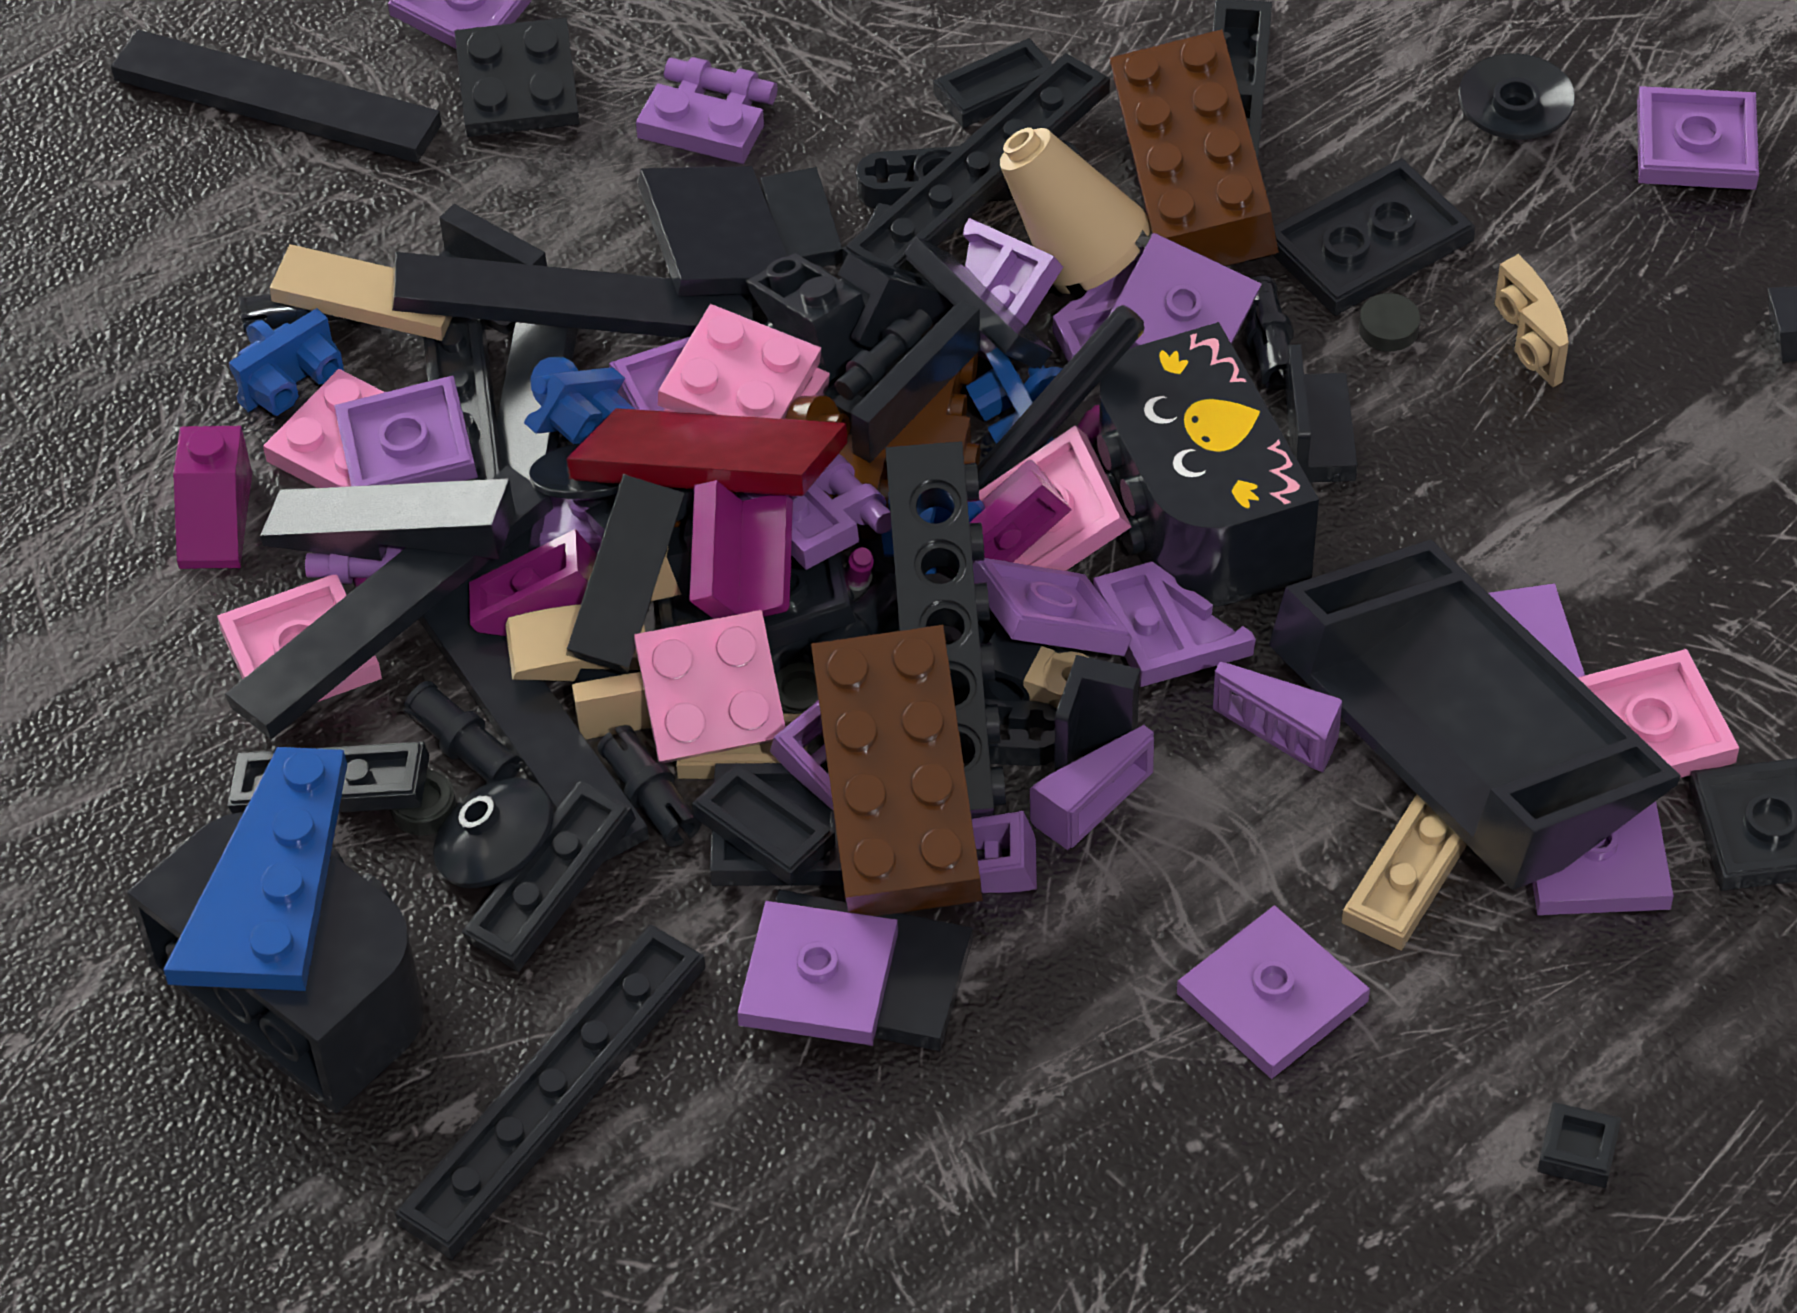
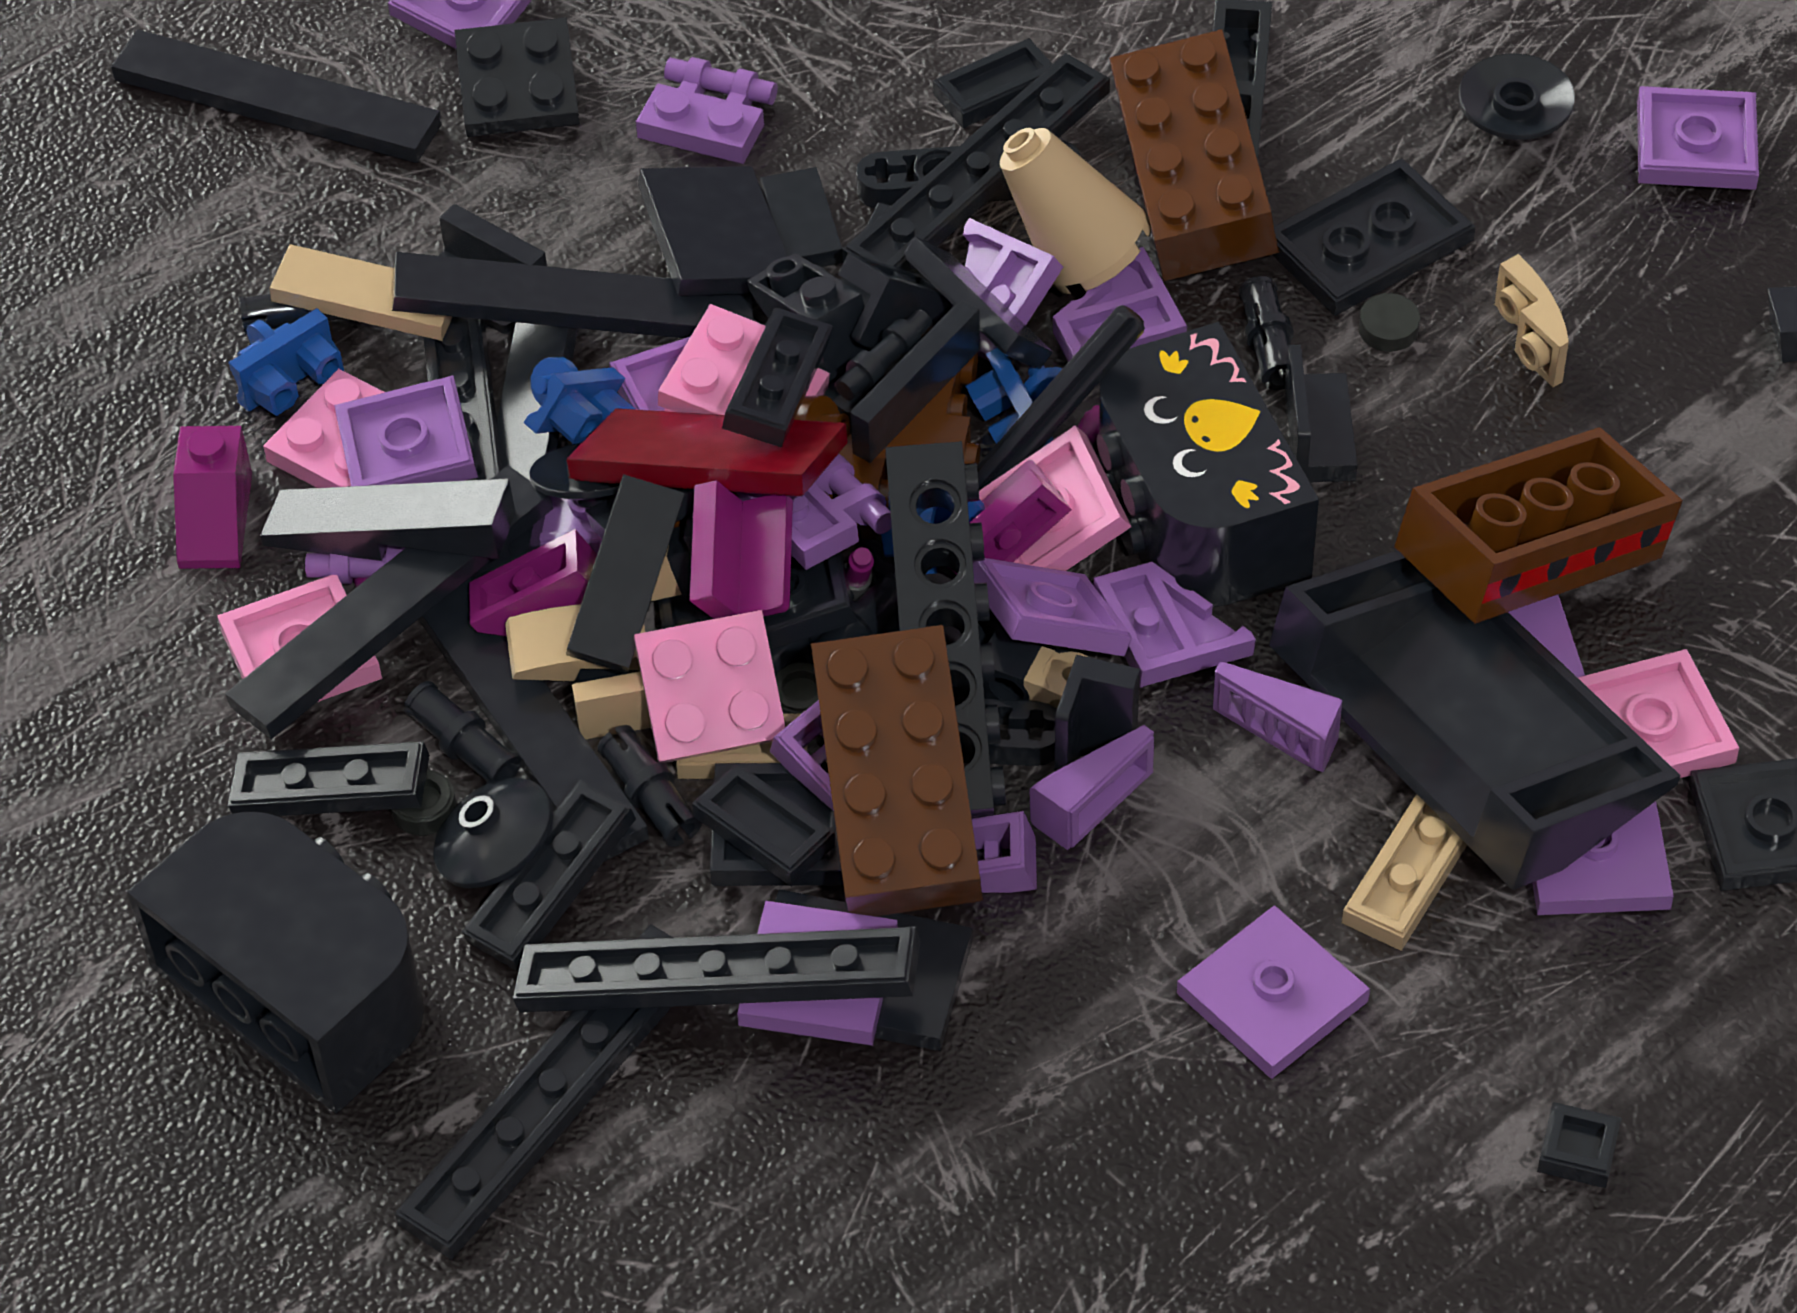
blue wing [163,747,347,991] -> none
medium lavender plate [1110,233,1261,349] -> none
none -> black tile [513,927,921,1013]
none -> black tile [722,308,833,447]
none -> reddish brown brick [1394,427,1683,624]

